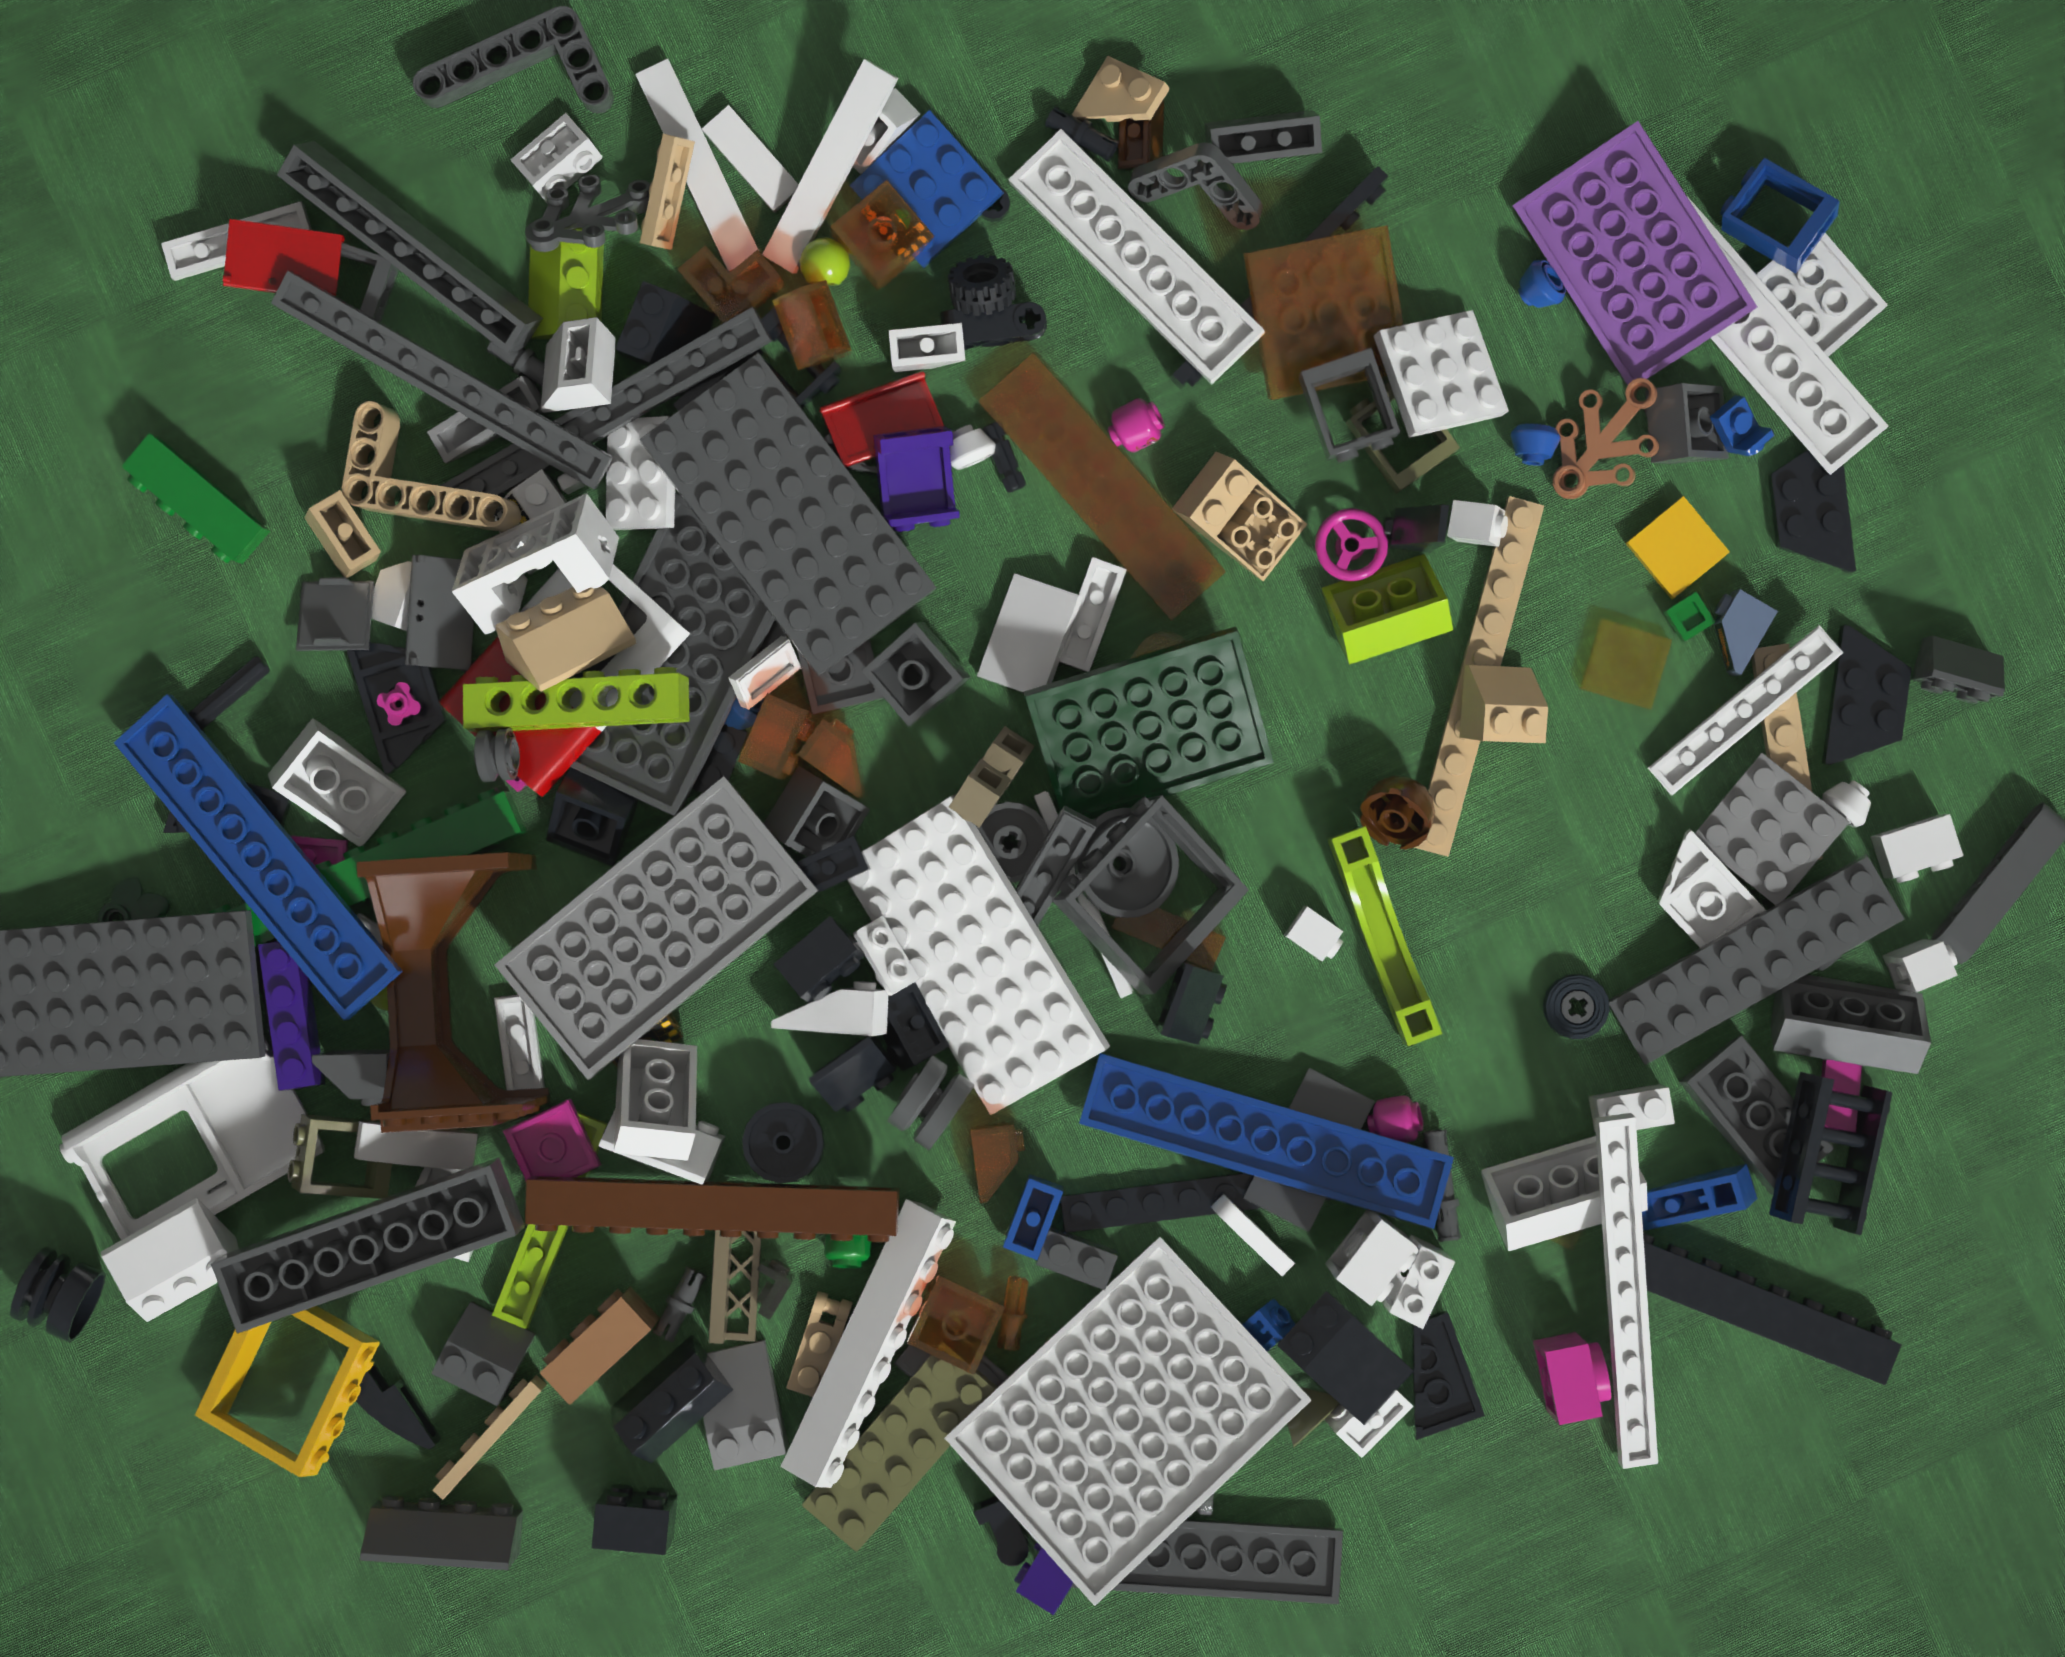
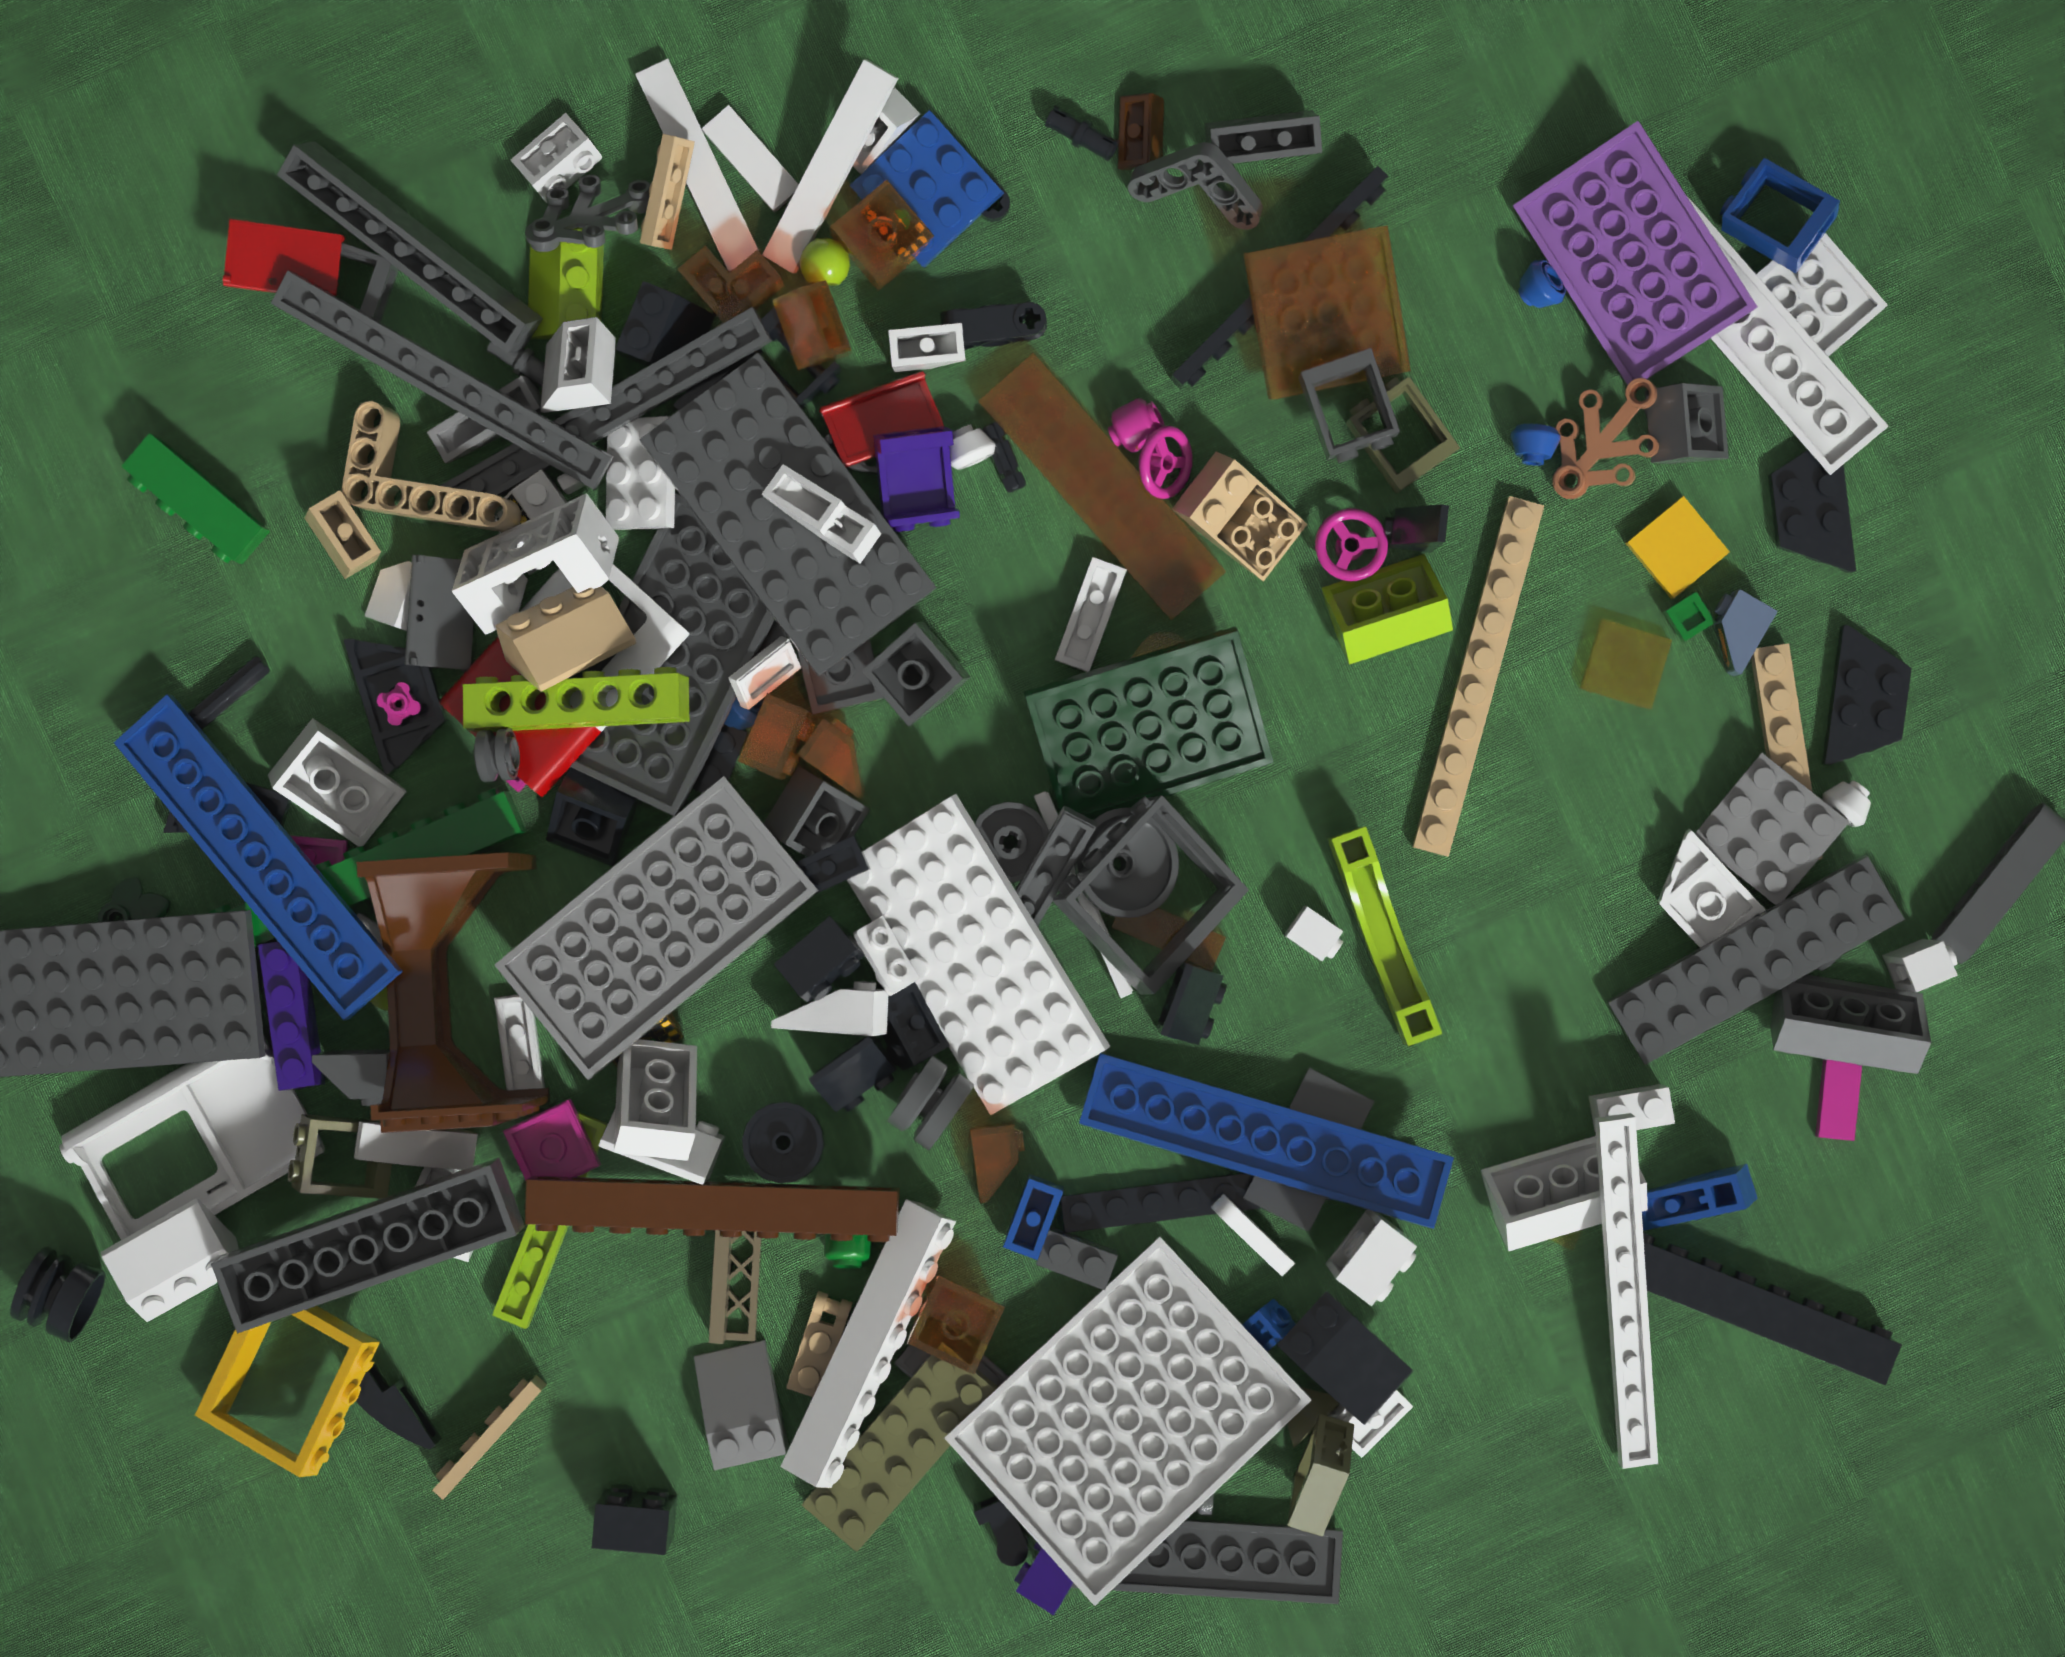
white plate [161,201,312,281] -> none
dark grey piece [296,578,374,651] -> none
dark grey slope [360,1496,523,1570] -> none
dark grey beam [413,6,614,114] -> none
dark grey slope [431,1301,536,1406] -> none
medium nougat brick [540,1286,660,1405] -> none
black slope [610,1335,733,1463] -> none
dark grey pin [653,1266,707,1342] -> none
clear smoke bracket [757,1258,795,1320] -> none
black tyre [948,255,1016,316] -> none
dark tan arch [949,726,1035,828] -> none
white tile [977,573,1083,693] -> none
clear orange axle [997,1275,1029,1351] -> none
white plate [1008,129,1265,385] -> none
tan wing [1072,56,1170,122] -> none
reddish brown cylinder [1360,776,1435,850] -> none
dark pink head [1367,1095,1423,1143] -> none
white plate [1374,310,1509,438] -> none
white window [1382,1235,1455,1329] -> none
black wing [1412,1311,1485,1440] -> none
dark grey pin [1423,1129,1461,1242] -> none
white brick [1447,500,1508,547] -> none
tan slope [1459,664,1548,743] -> none
dark pink piece [1533,1332,1611,1425] -> none
black bush [1543,974,1610,1039] -> none
white tile [1648,625,1843,796] -> none
dark grey slope [1679,1035,1834,1195] -> none
blue bracket [1710,395,1774,456] -> none
black fence [1769,1072,1893,1235] -> none
white brick [1871,814,1963,883] -> none
dark grey slope [1911,636,2005,704] -> none
none -> white slope [762,464,881,564]
none -> dark pink piece [1139,426,1193,499]
none -> olive window [1287,1413,1354,1537]

